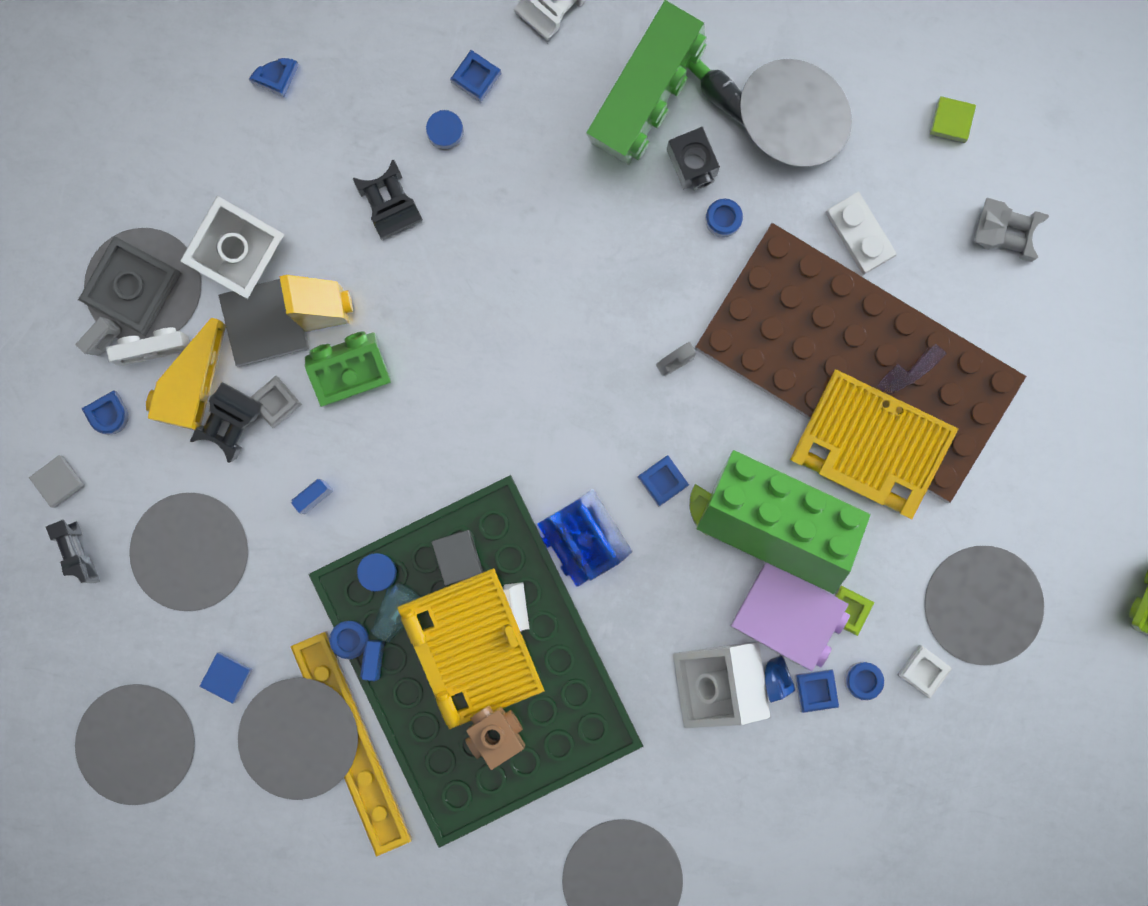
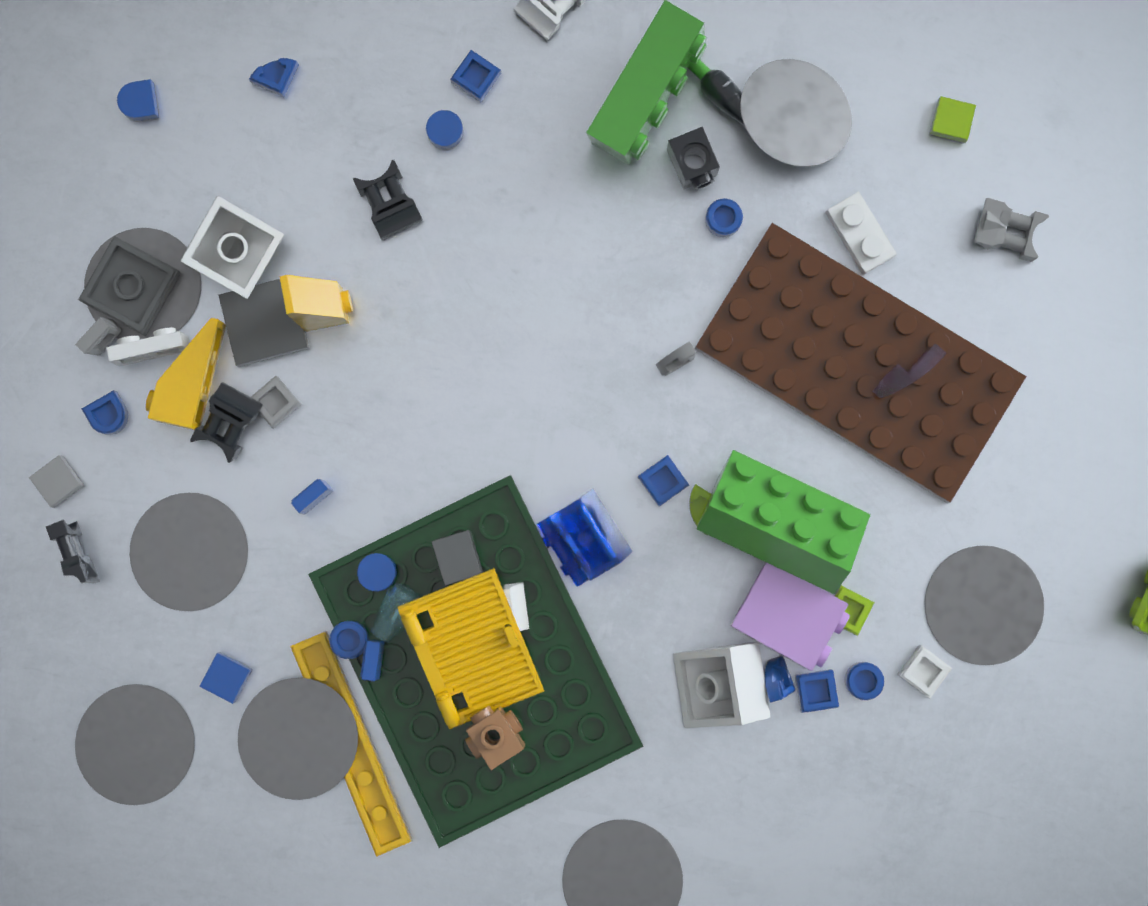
bright green bracket [305,331,391,407] -> none
yellow window [790,369,958,519] -> none
none -> blue tile [117,79,159,121]

